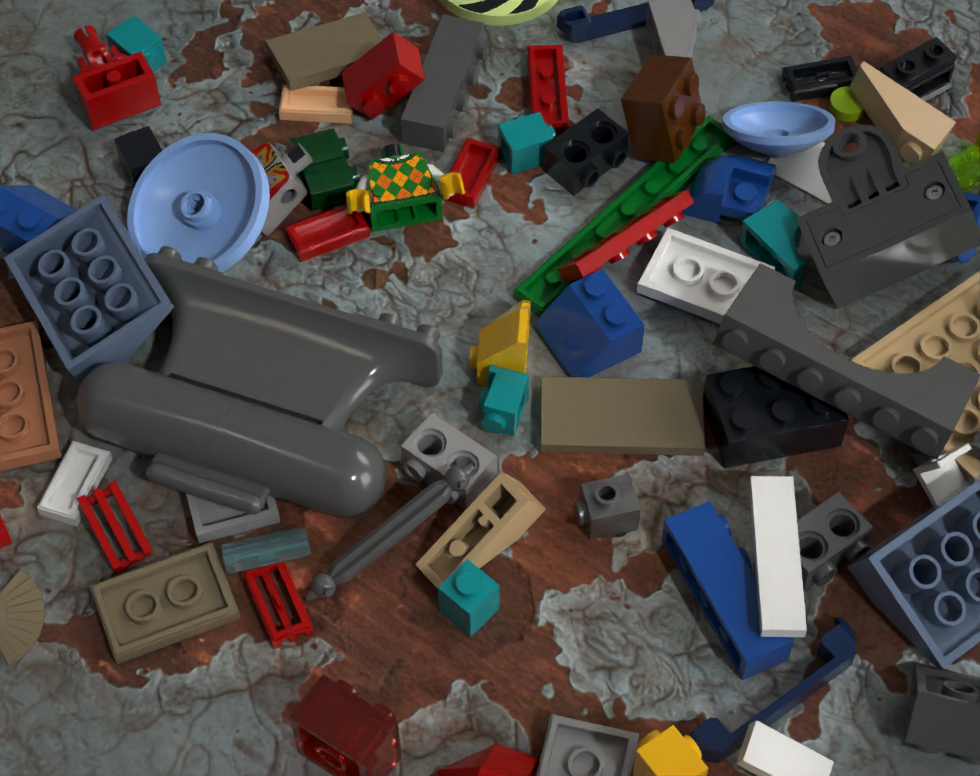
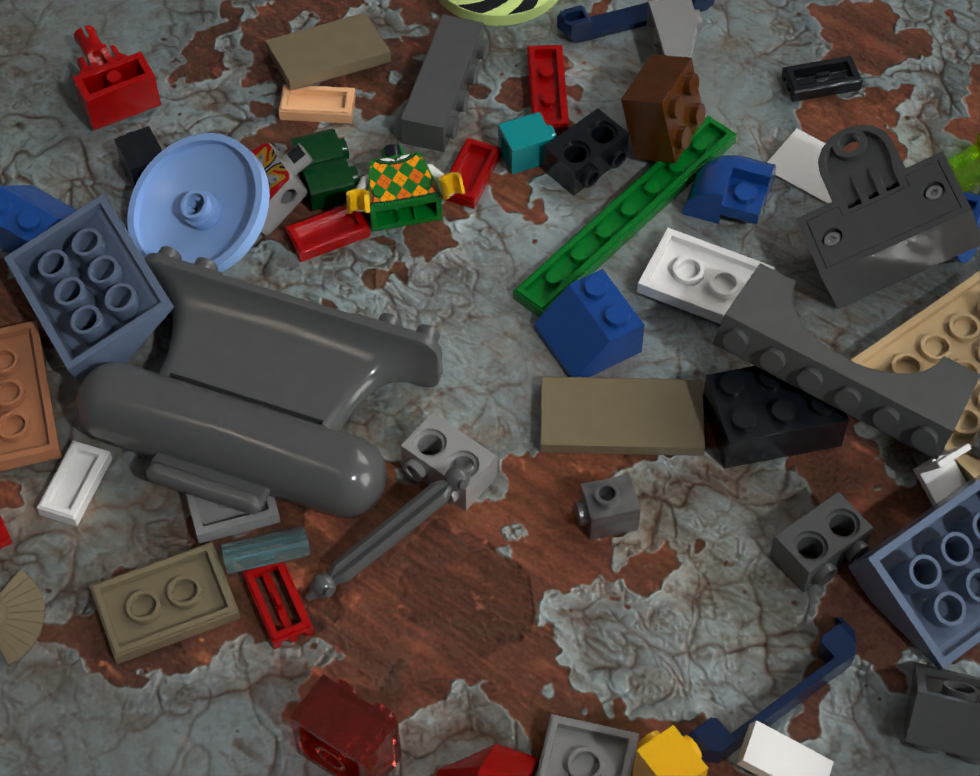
red tile [77,480,153,574] -> none
teal brick [106,16,167,72] -> none
red brick [342,32,425,119] -> none
tan slope [415,472,546,589] -> none
teal brick [438,559,500,638] -> none
yellow slope [469,300,531,386] -> none
teal brick [478,365,529,436] -> none
red plate [557,190,694,283] -> none
blue brick [662,501,794,680] -> none
light blue dish [723,101,835,158] -> none
teal arch [739,199,806,291] -> none
white tile [749,476,807,637] -> none
lime tile [829,86,865,122] -> none
tan slope [849,61,956,165] -> none
black window [880,37,957,102] -> none

